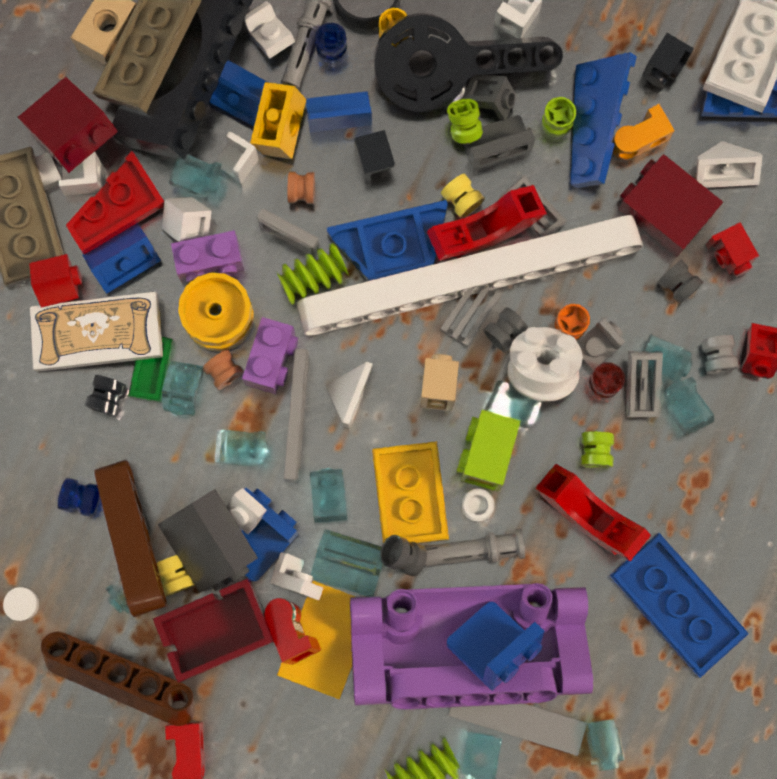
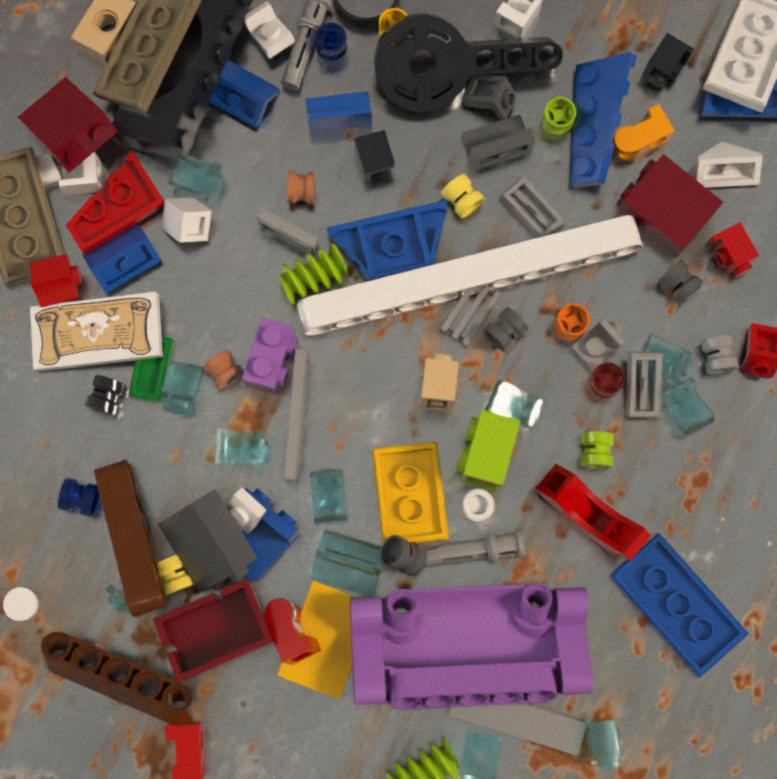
medium lavender brick [171,230,245,284] -> none
yellow wheel [178,273,254,352] -> none
white panel [214,131,258,184] -> none
yellow brick [250,82,306,159] -> none
white bracket [270,552,323,600] -> none
white slope [325,362,373,429] -> none
red arch [427,185,547,261] -> none
blue bracket [446,602,545,691] -> none
lime wheel [447,99,483,144] -> none
white wheel [507,327,583,401] -> none

